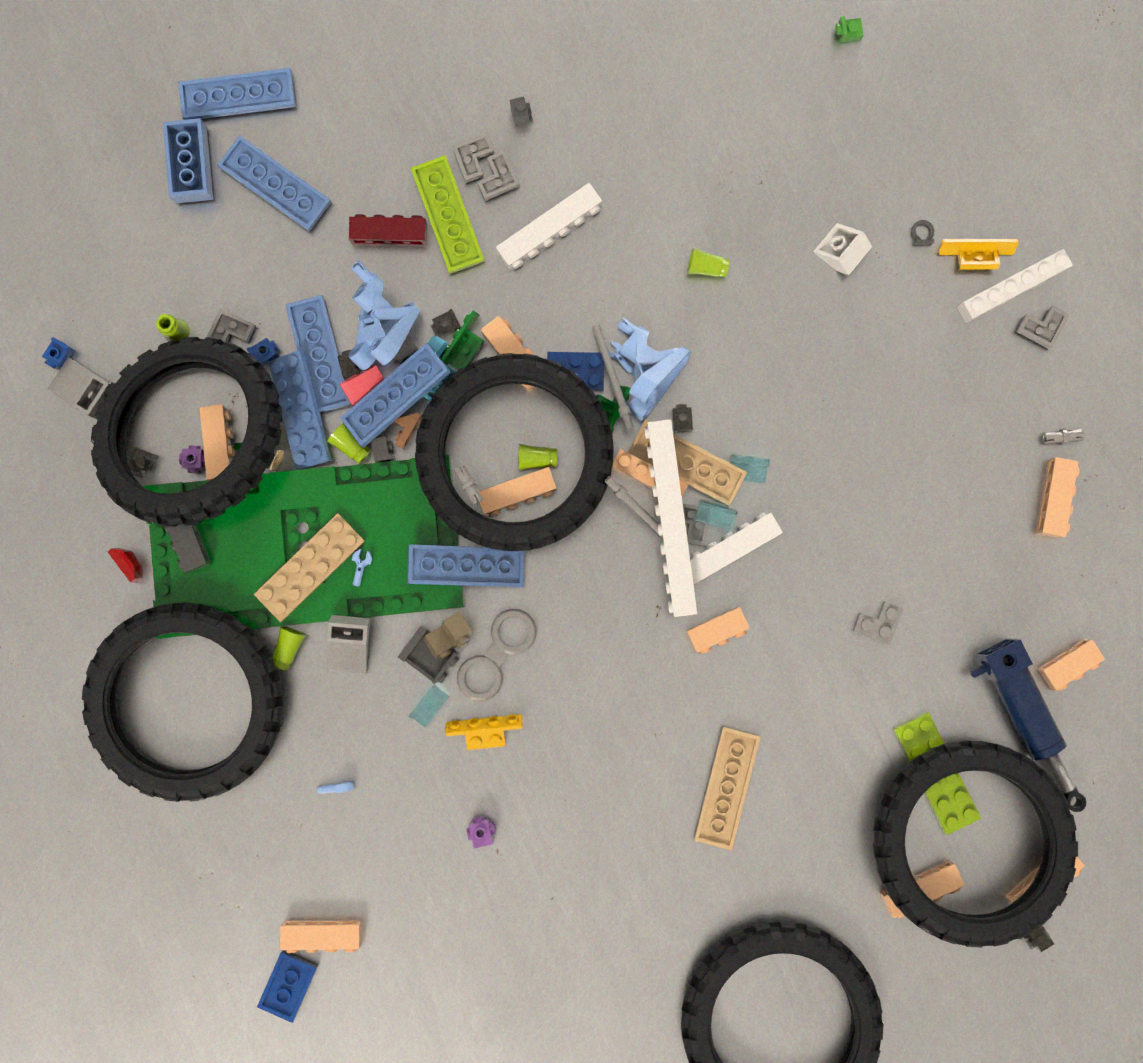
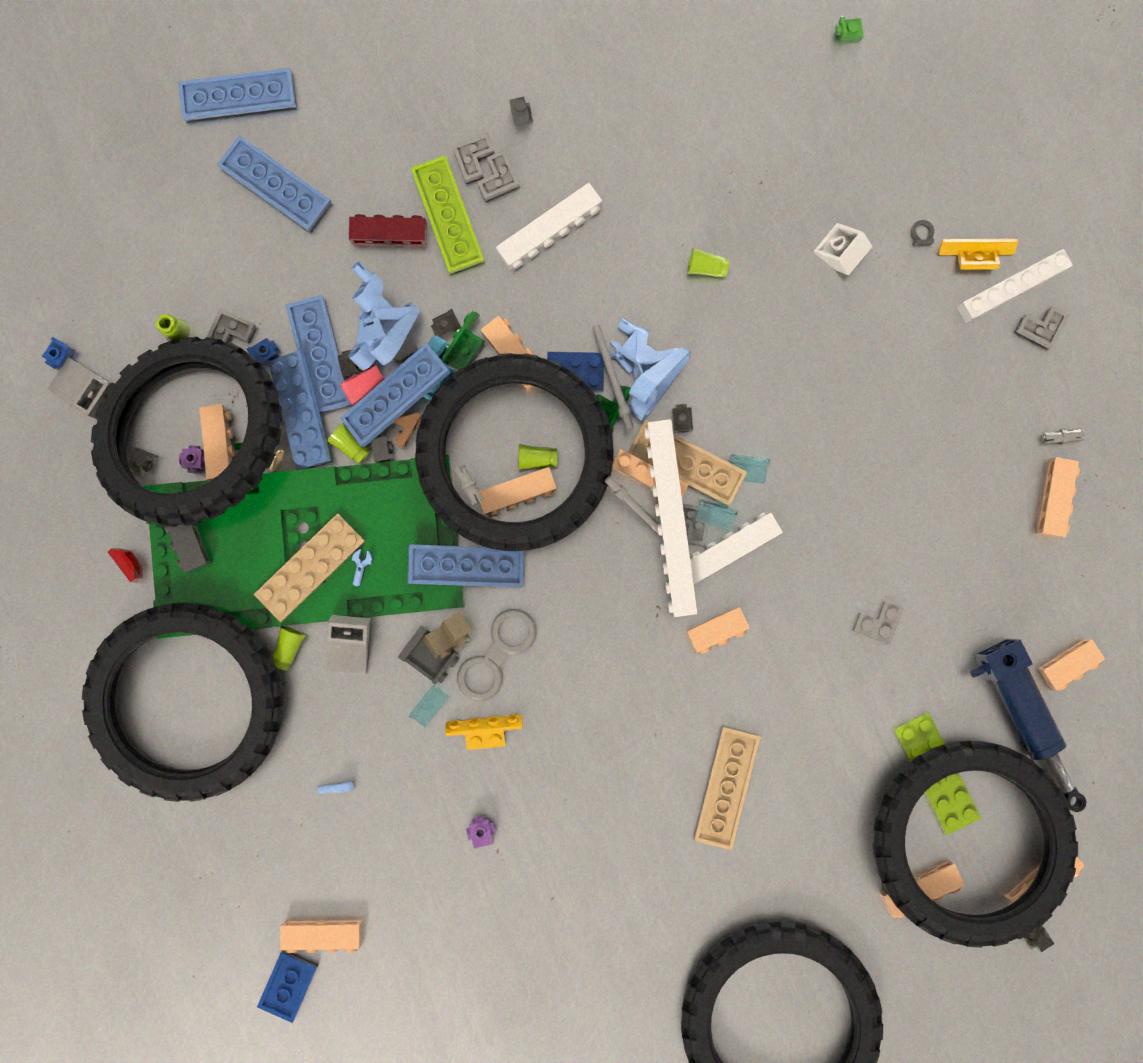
medium blue brick [163,118,213,204] -> none

